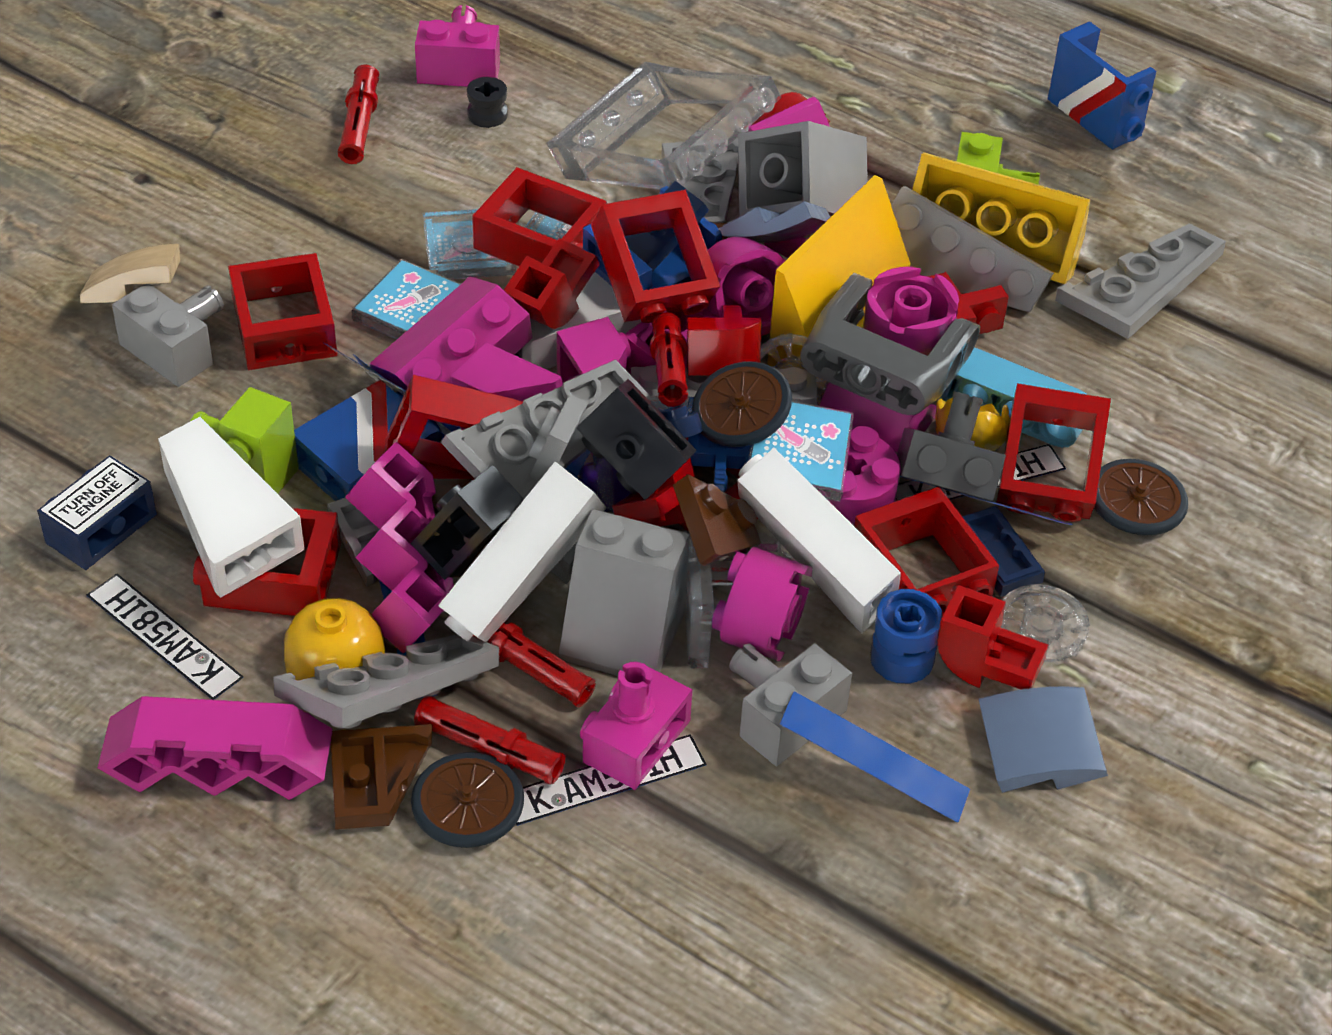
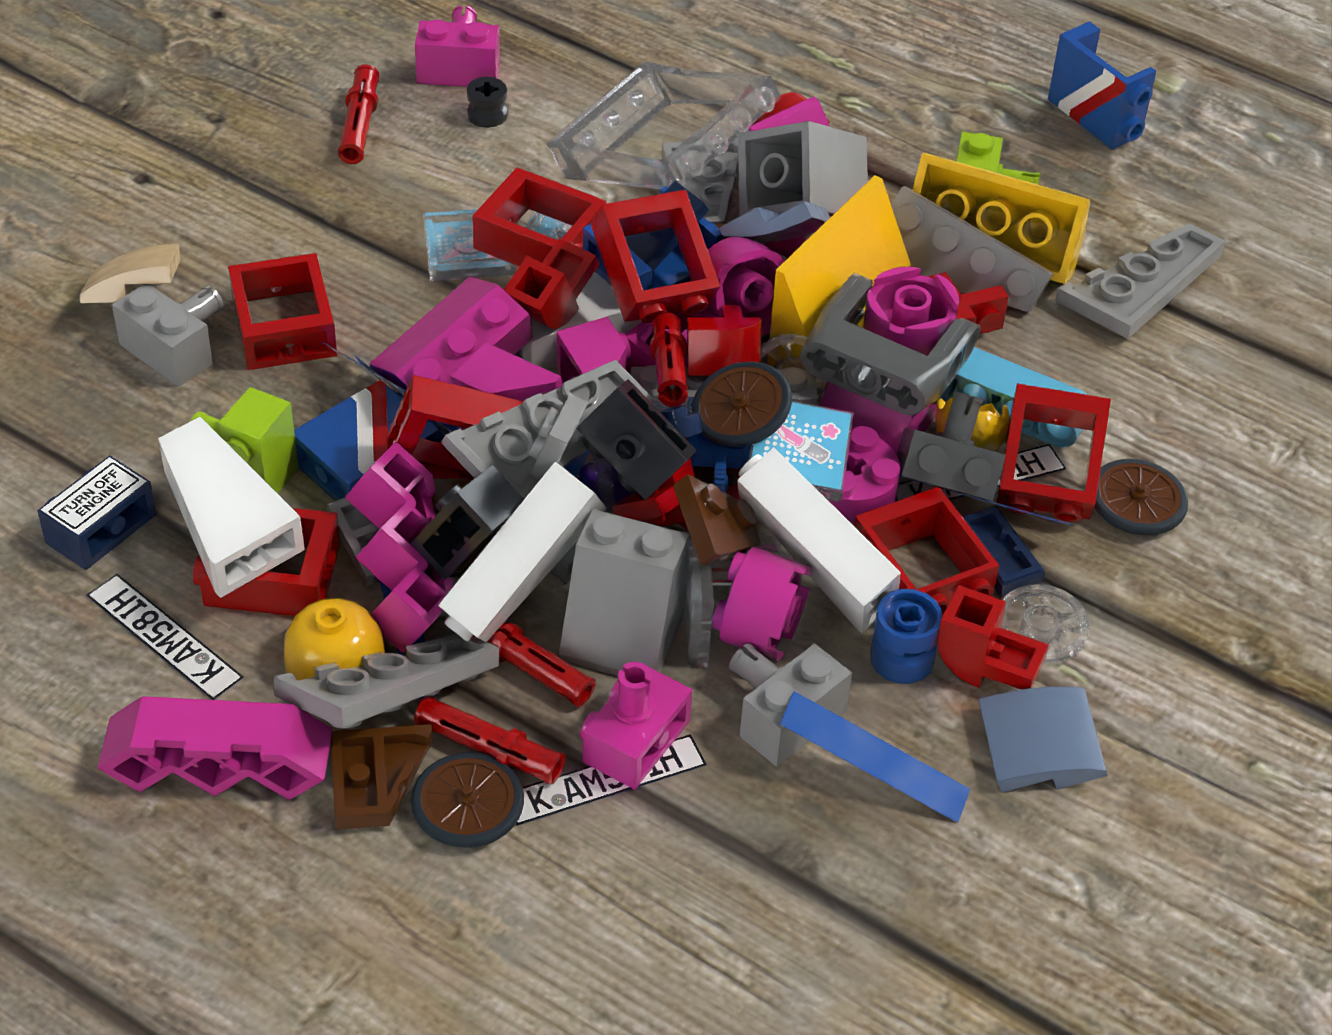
tile [352,259,460,339] -> none

